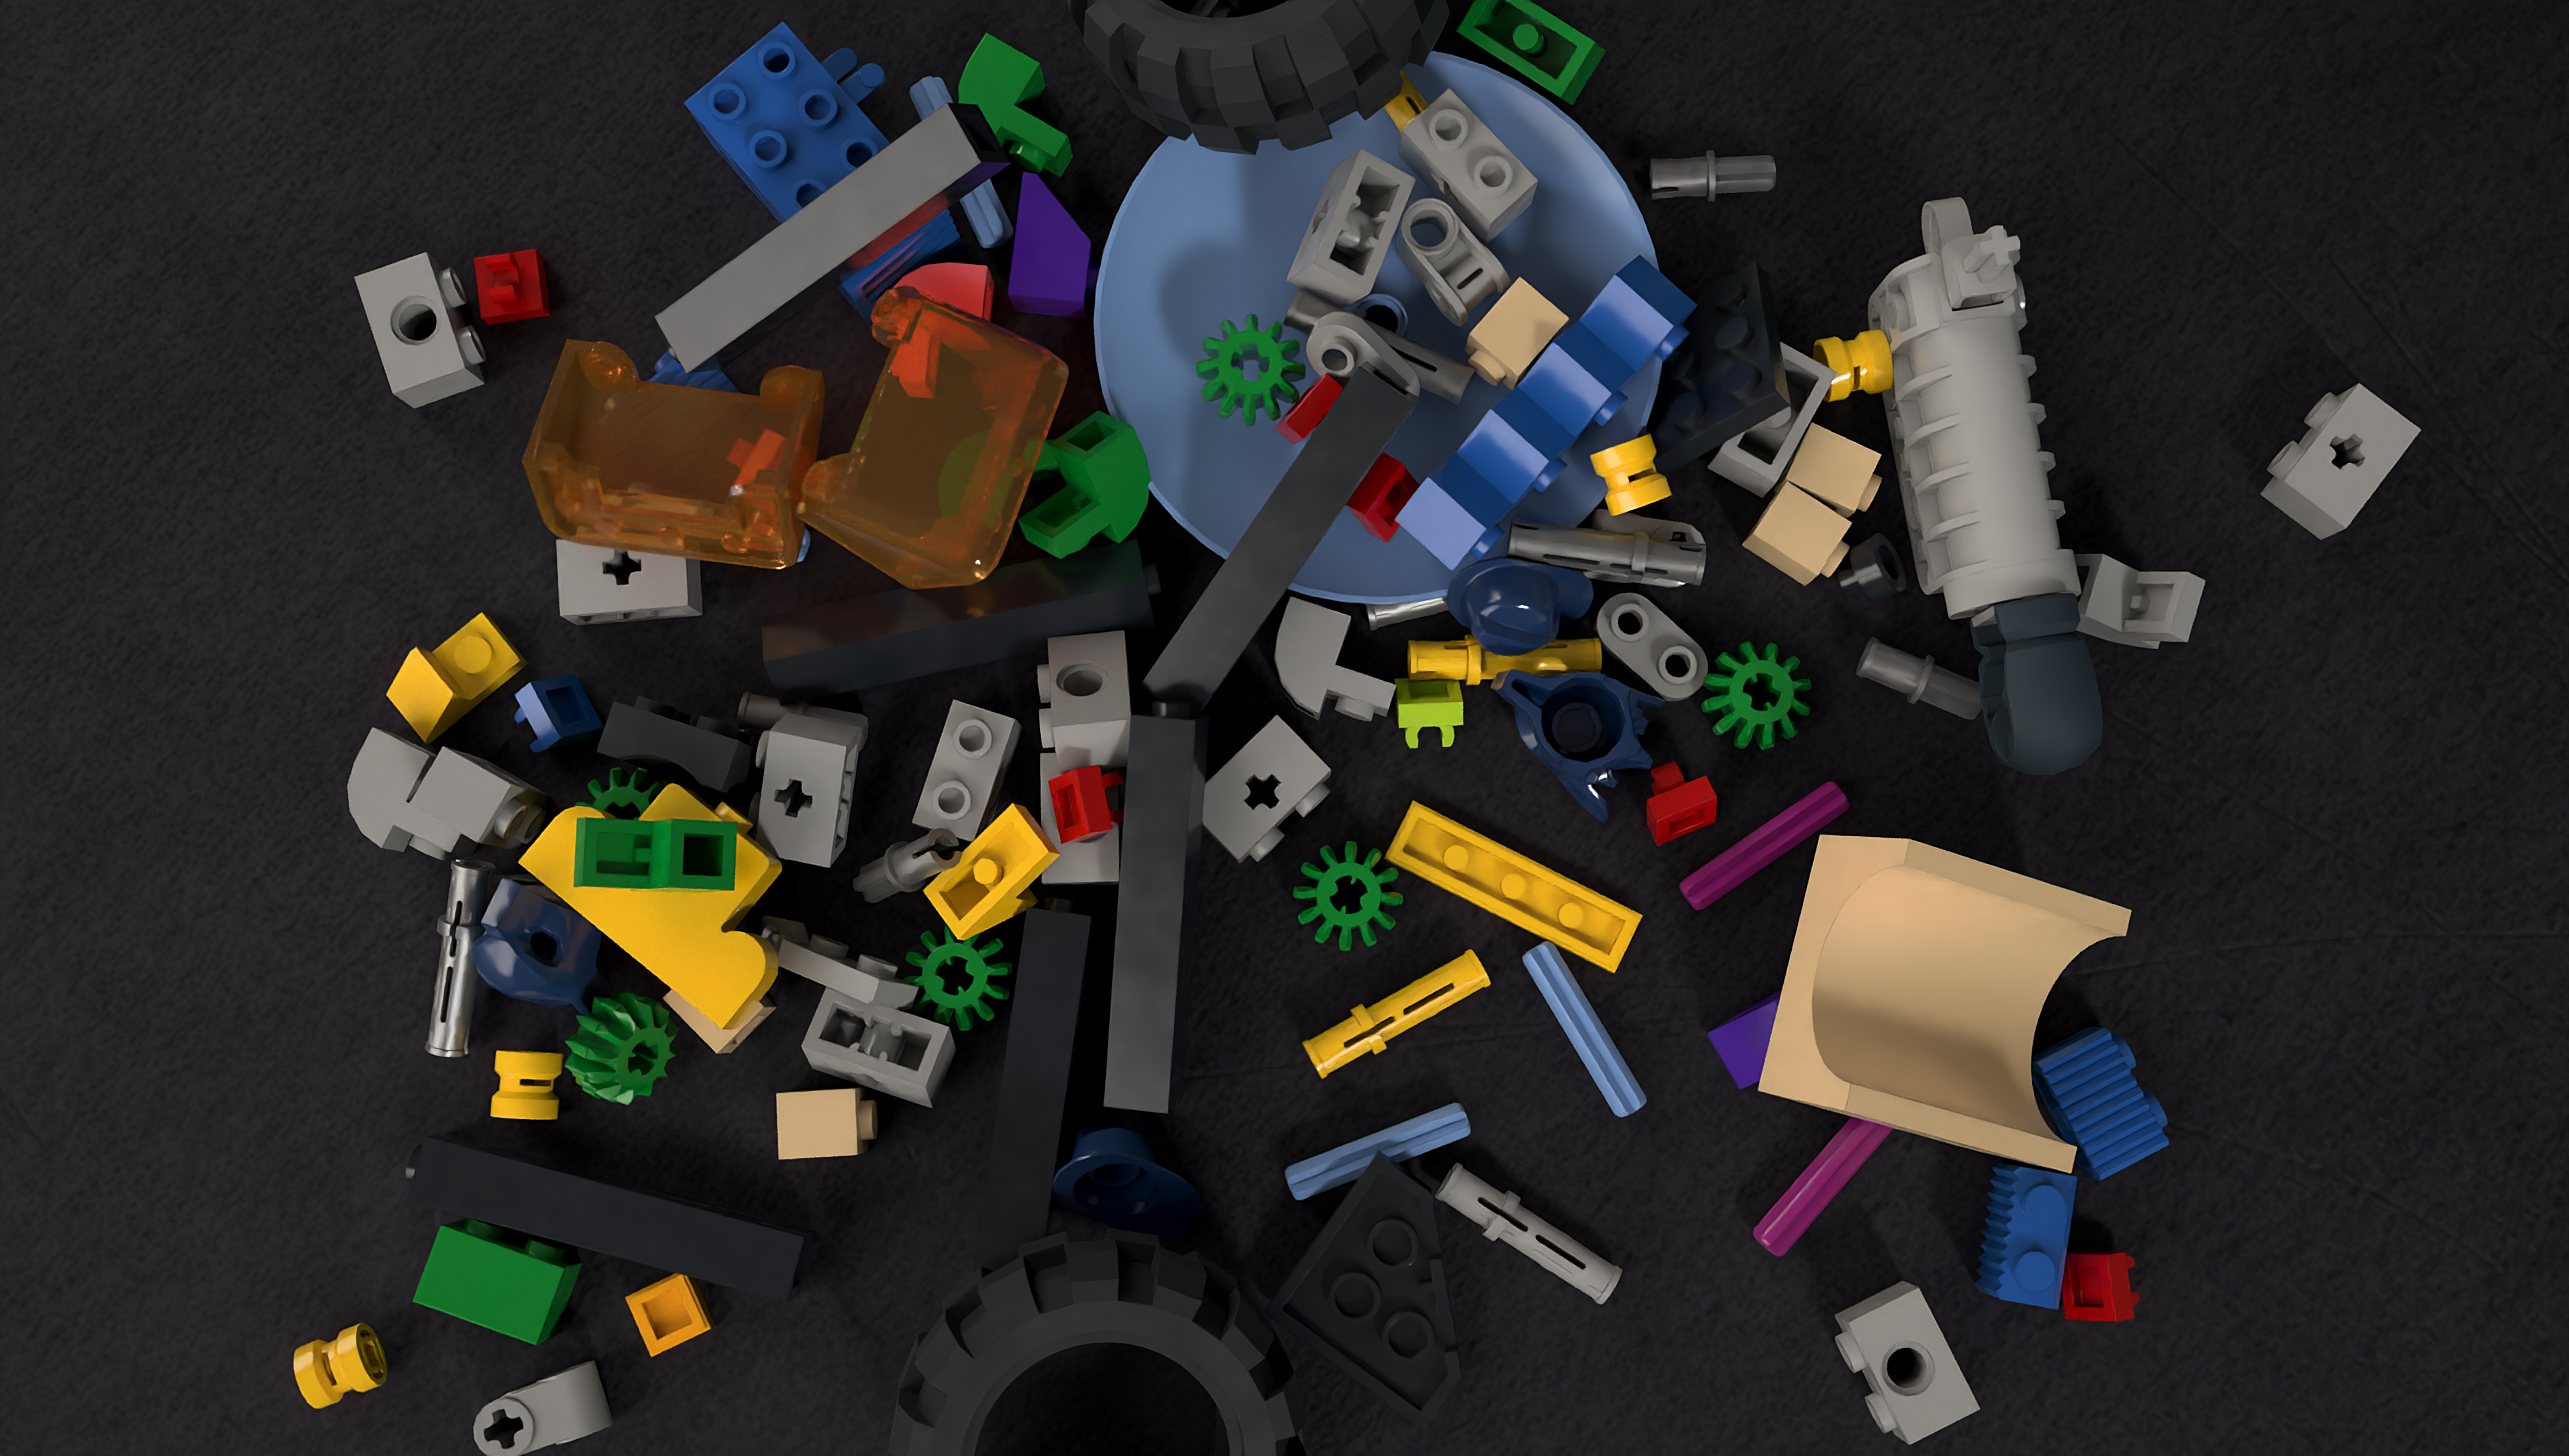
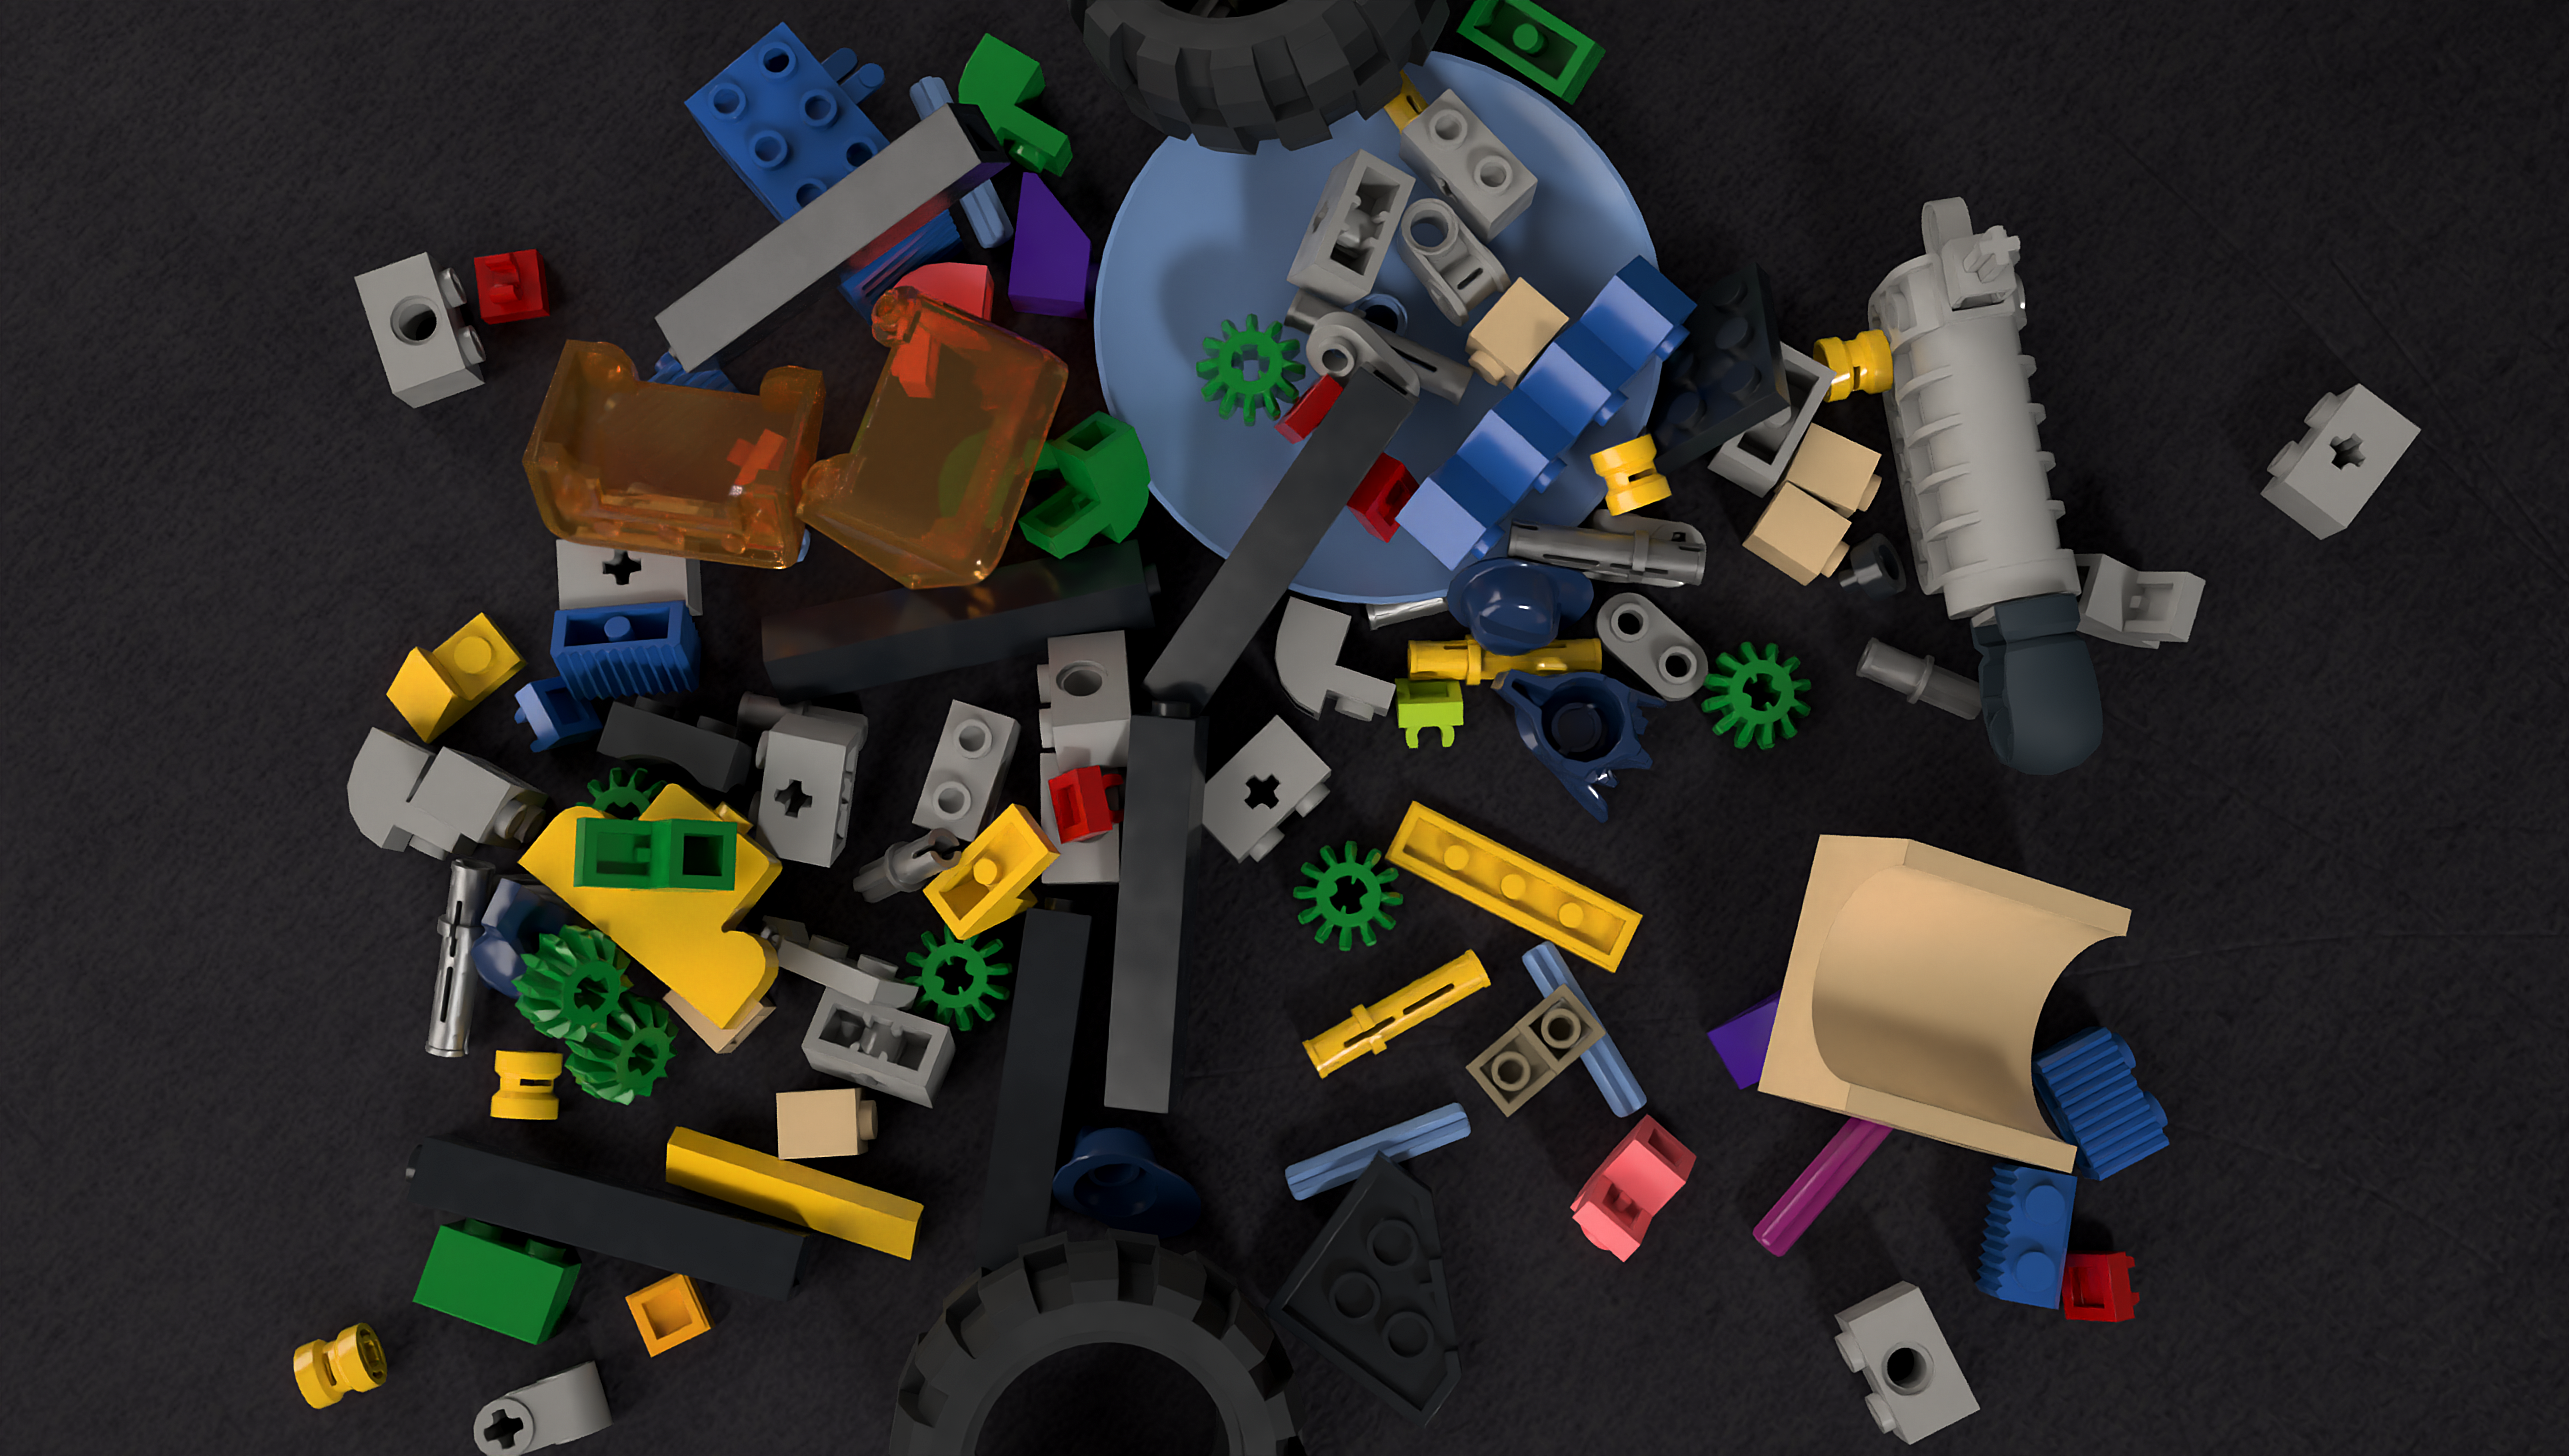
light grey pin [1435,1162,1622,1304] -> none
red tile [1646,761,1717,846] -> none
flat silver axle [1650,151,1776,201] -> none
magenta axle [1679,781,1850,910] -> none
none -> green gear [511,924,634,1042]
none -> blue brick [550,599,702,702]
none -> yellow tile [665,1126,924,1261]
none -> dark tan slope [1465,983,1607,1117]
none -> coral brick [1570,1114,1697,1262]

